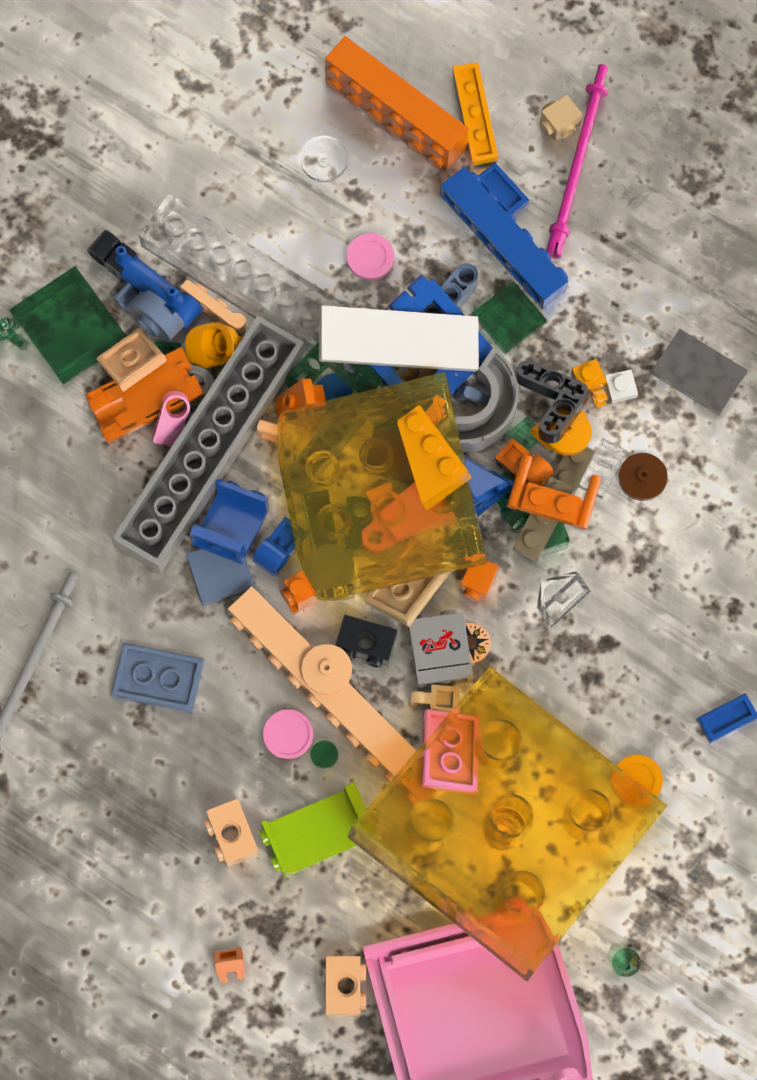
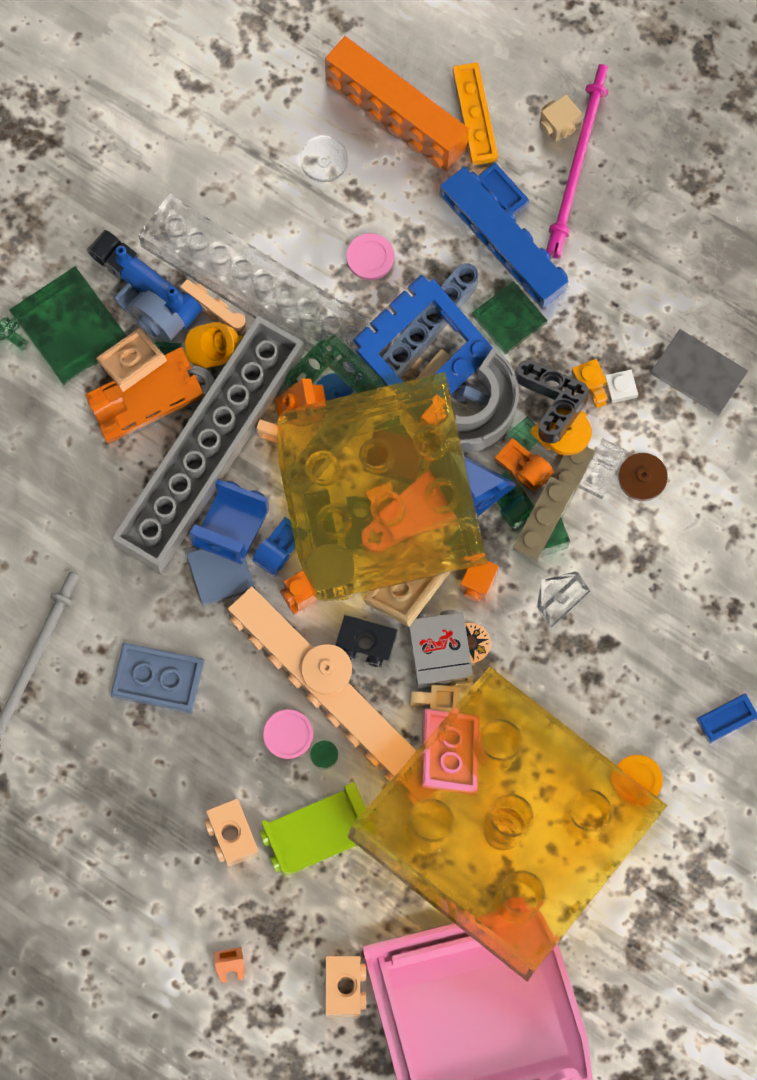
bright pink piece [152,391,190,447] -> none
white tile [319,306,479,372] -> none
light orange wedge [397,405,472,510] -> none
orange plate [507,454,602,530] -> none
clear green tile [611,948,641,978] -> none

